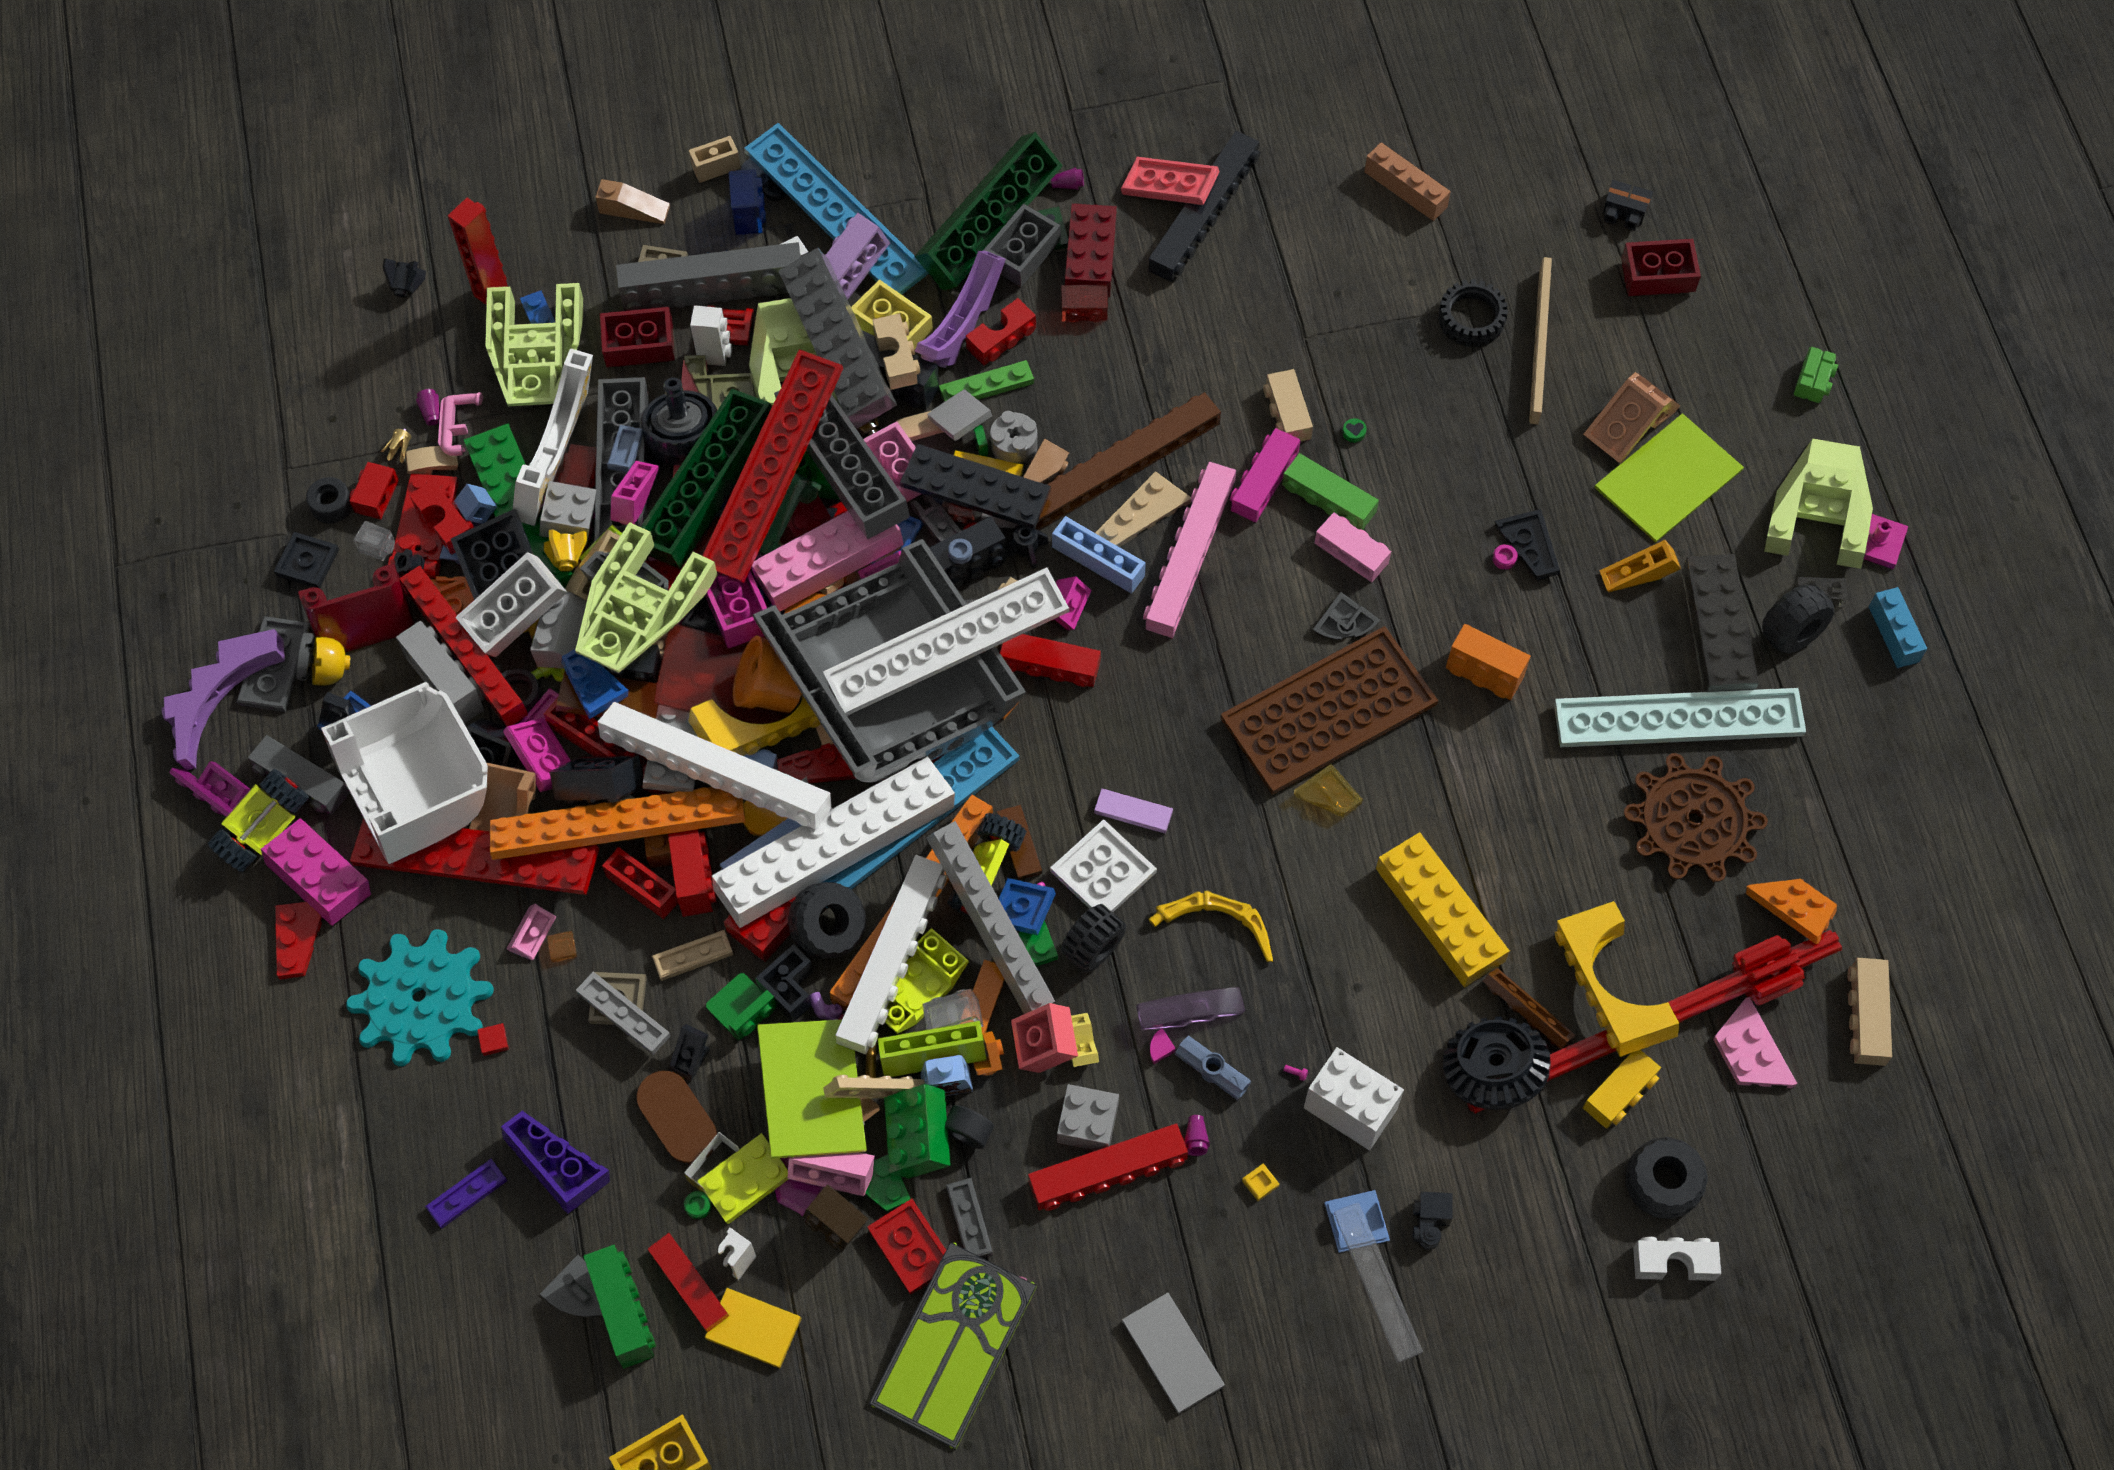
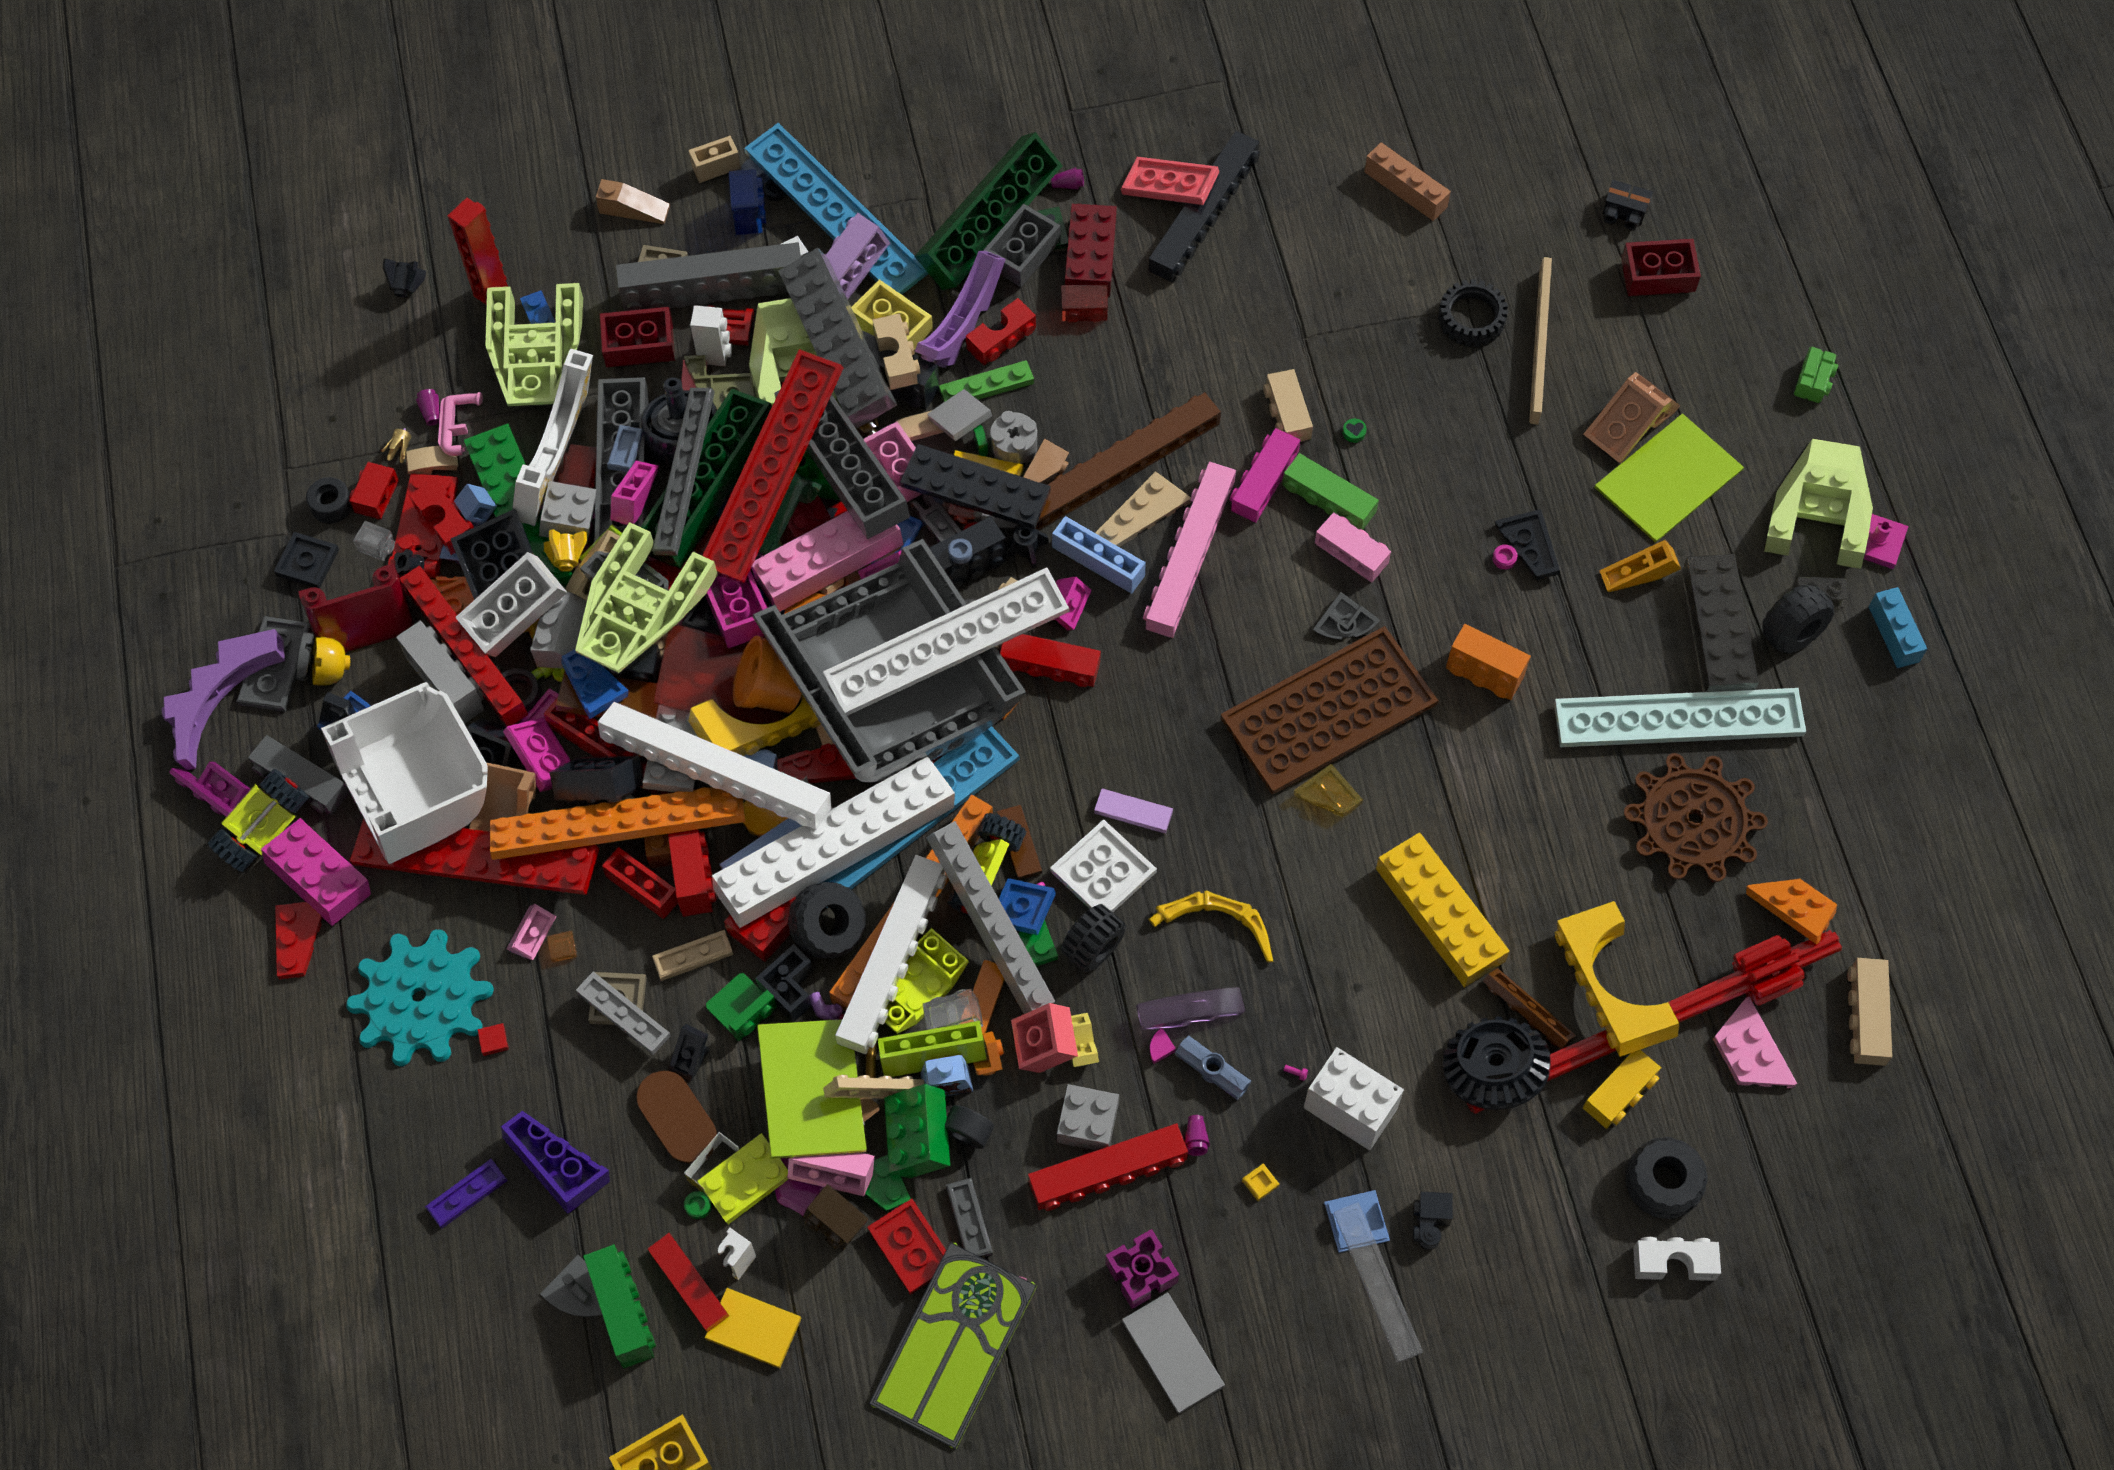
none -> dark grey tile [652,388,715,556]
none -> magenta brick [1105,1229,1179,1309]

